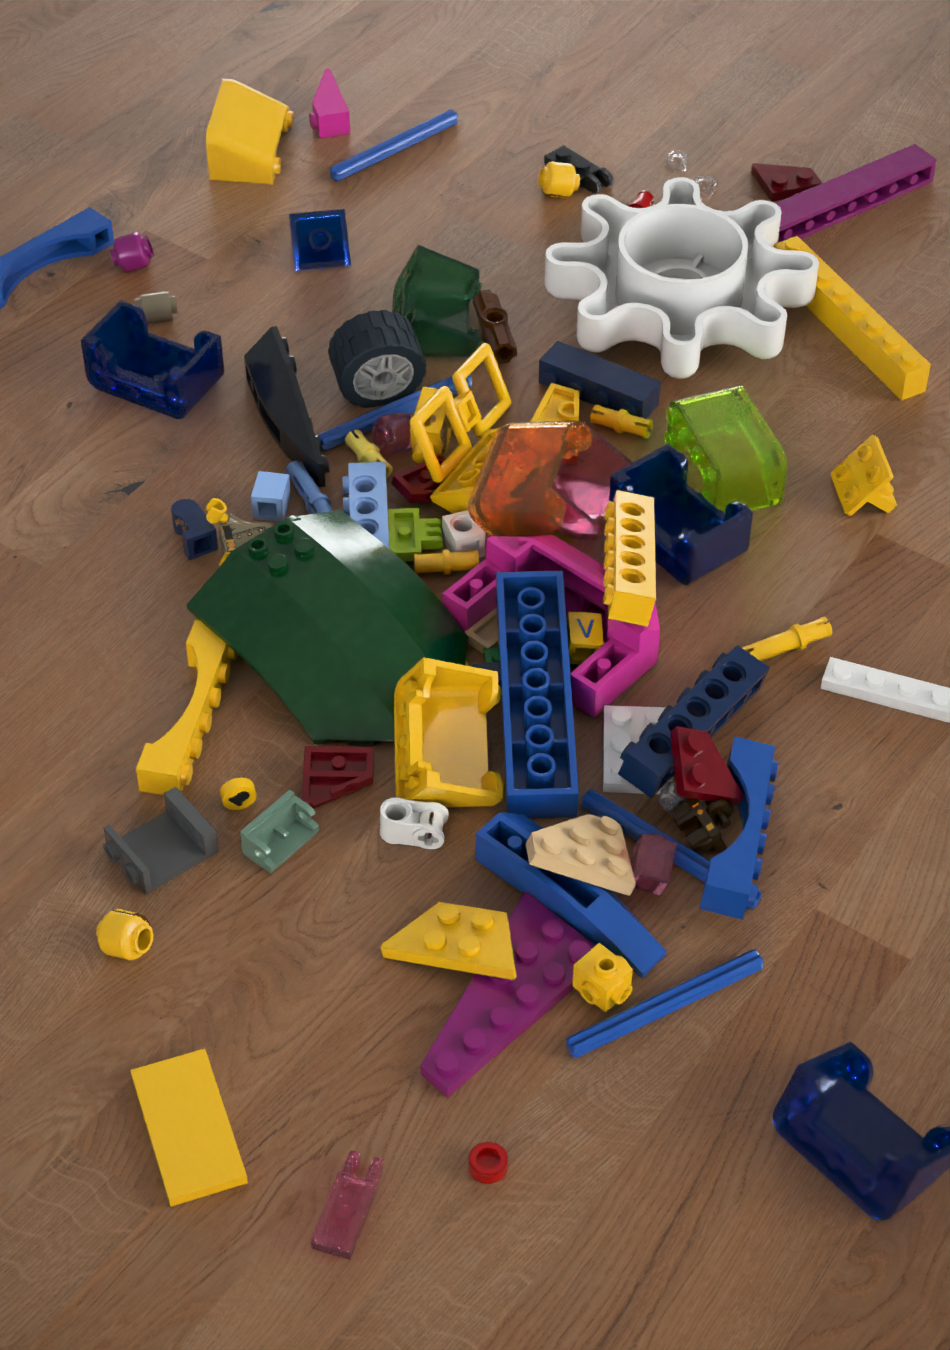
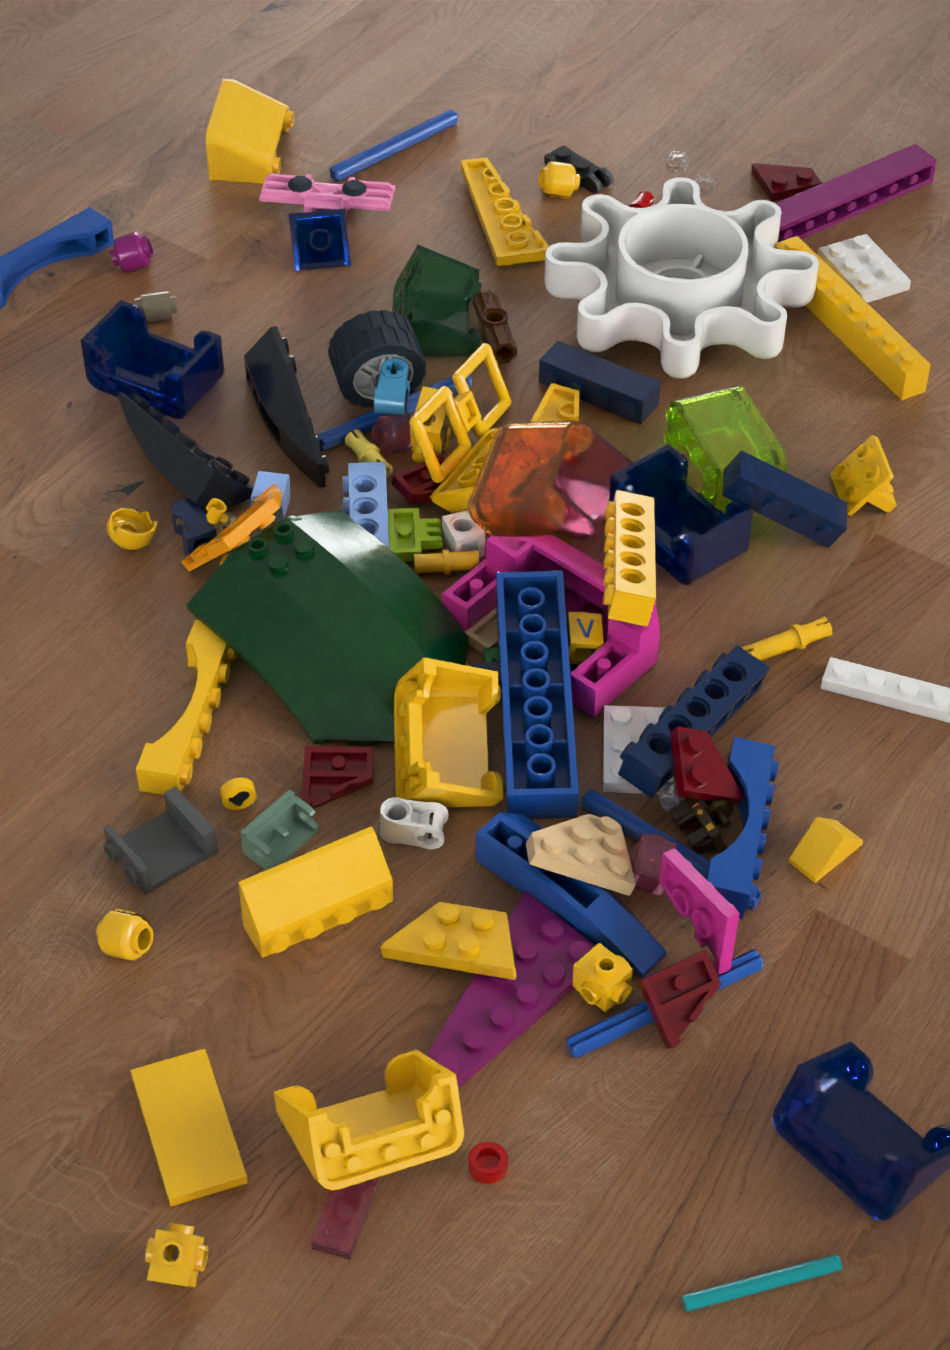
medium blue pin [285,461,333,514] -> none
dark pink slope [309,69,350,139] -> none
yellow pin [590,404,653,438] -> none
none -> yellow hair [107,508,158,551]
none -> black wedge [118,392,253,508]
none -> yellow brick [145,1223,208,1288]
none -> light orange wing [181,483,282,572]
none -> yellow slope [238,826,393,958]
none -> bright pink piece [259,174,395,226]
none -> yellow windscreen [273,1050,464,1190]
none -> dark azure piece [374,358,410,415]
none -> yellow wing [461,157,549,266]
none -> dark red wing [637,950,722,1049]
none -> dark pink wing [659,849,740,975]
none -> teal bar [681,1254,842,1312]
none -> dark blue brick [722,450,847,548]
none -> yellow slope [788,817,863,883]
none -> white plate [818,234,911,303]

